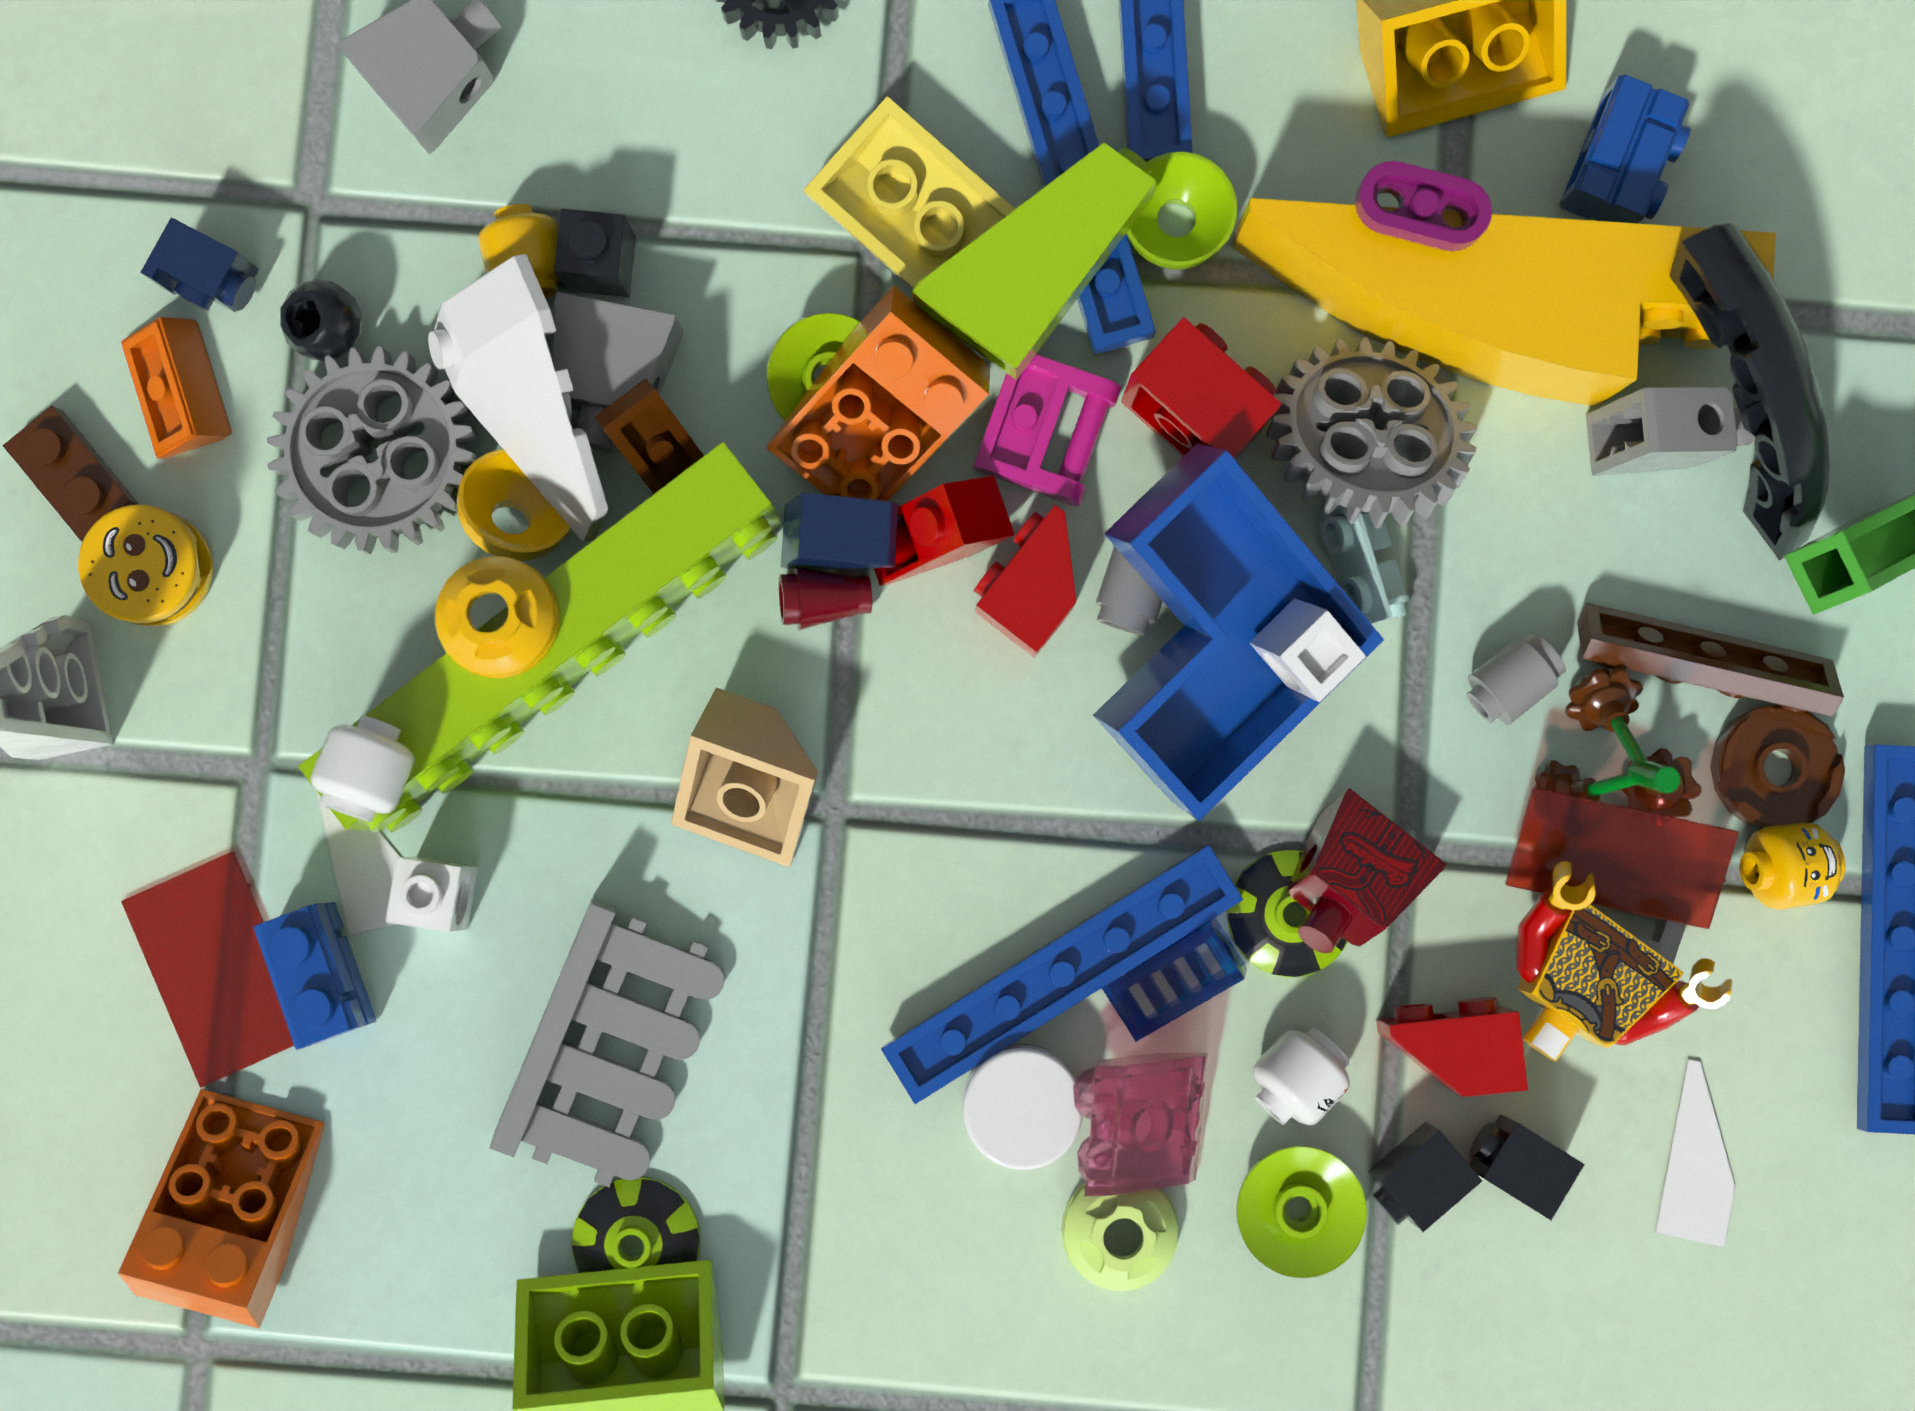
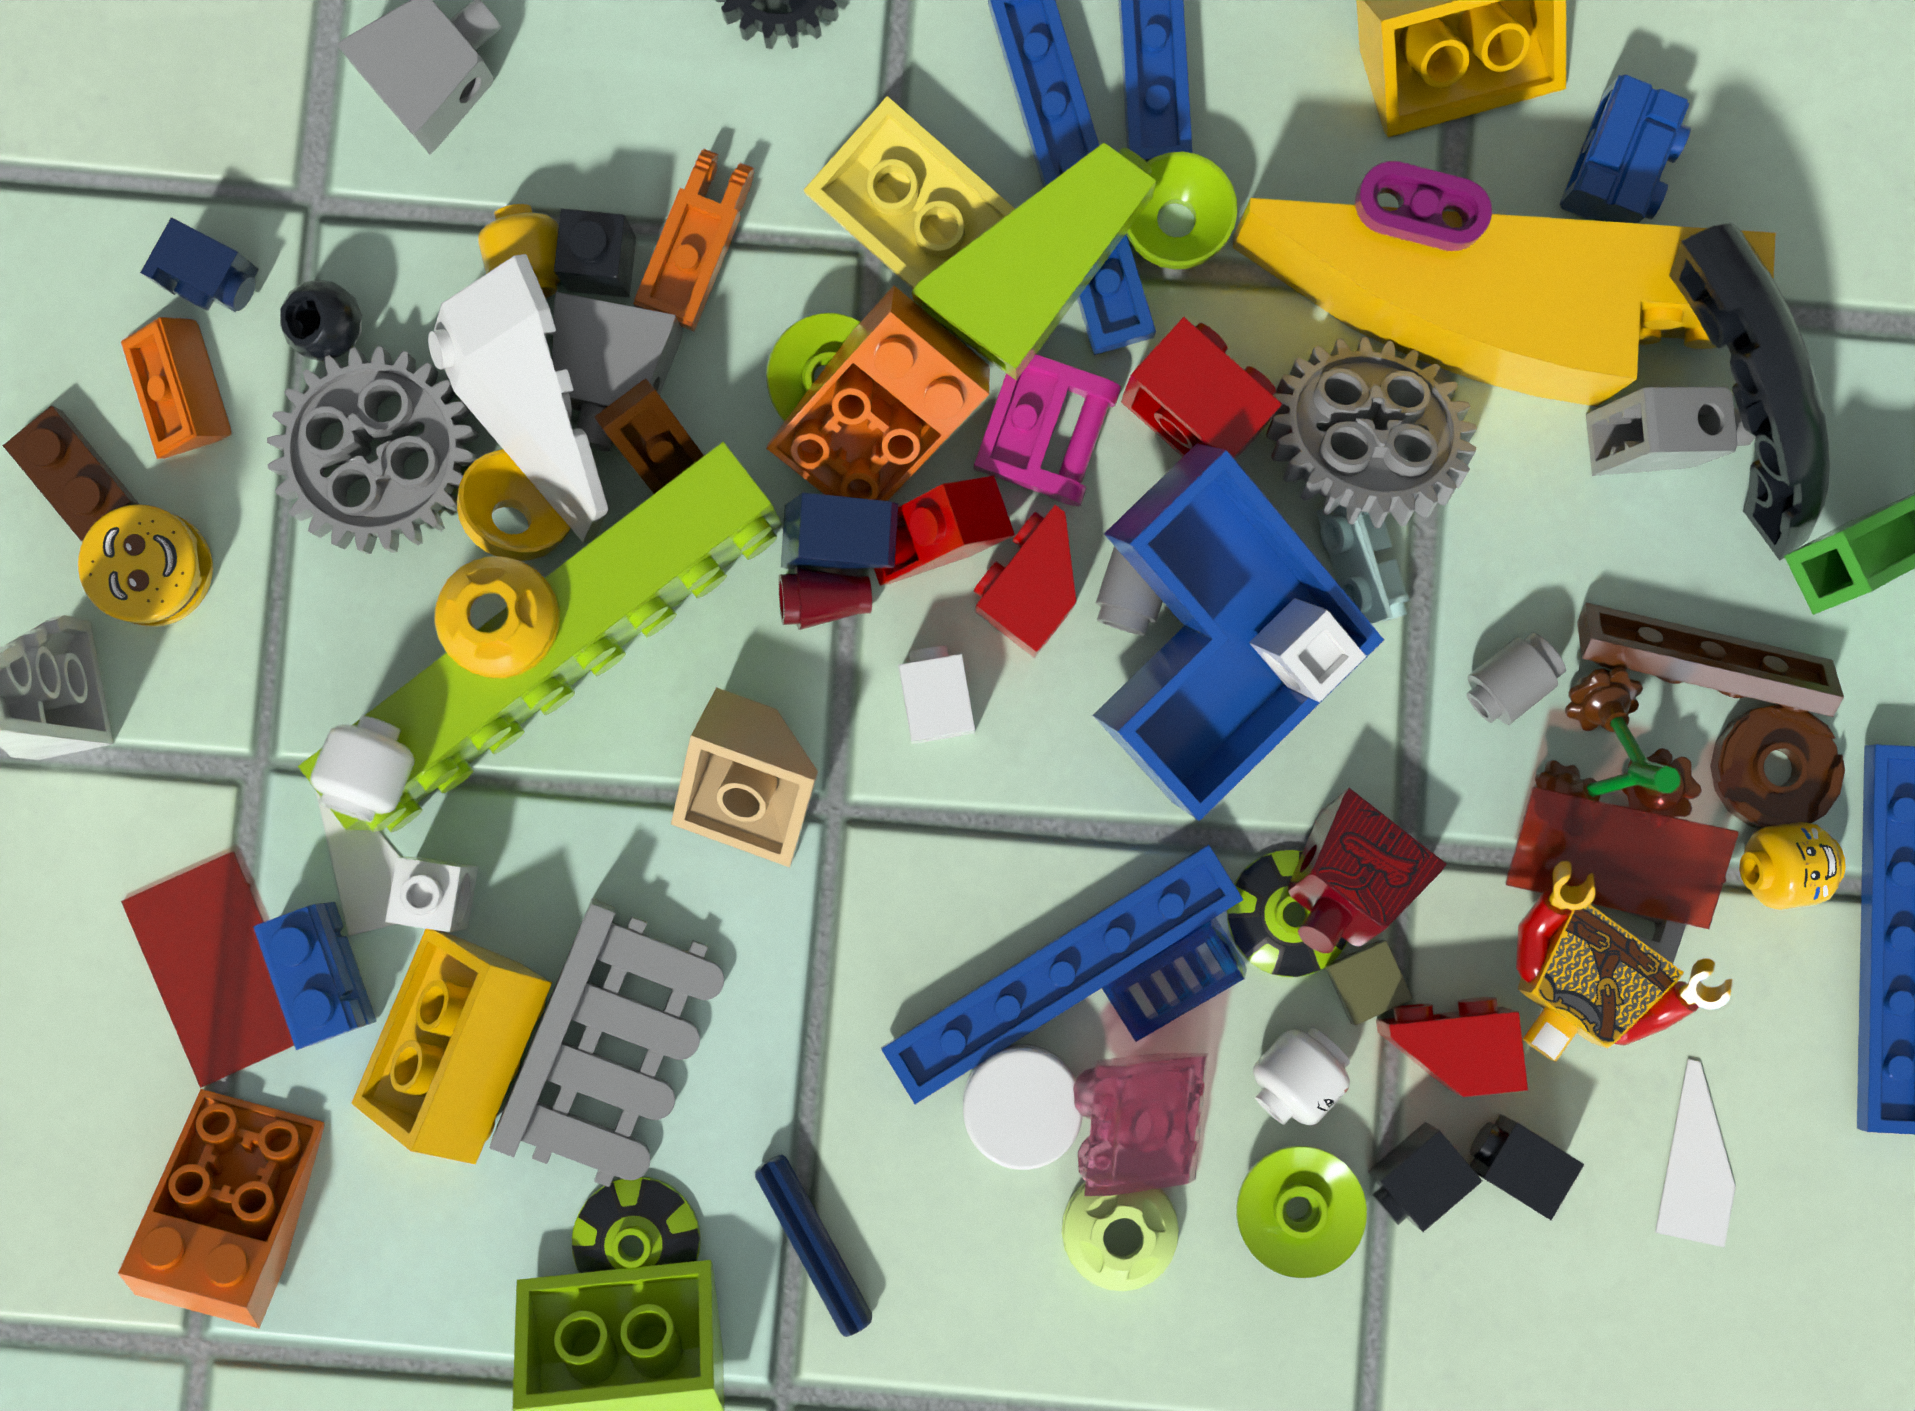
none -> yellow slope [351,929,552,1165]
none -> orange hinge [633,149,754,332]
none -> dark blue axle [755,1155,872,1337]
none -> white brick [898,646,975,744]
none -> olive tile [1325,940,1413,1026]

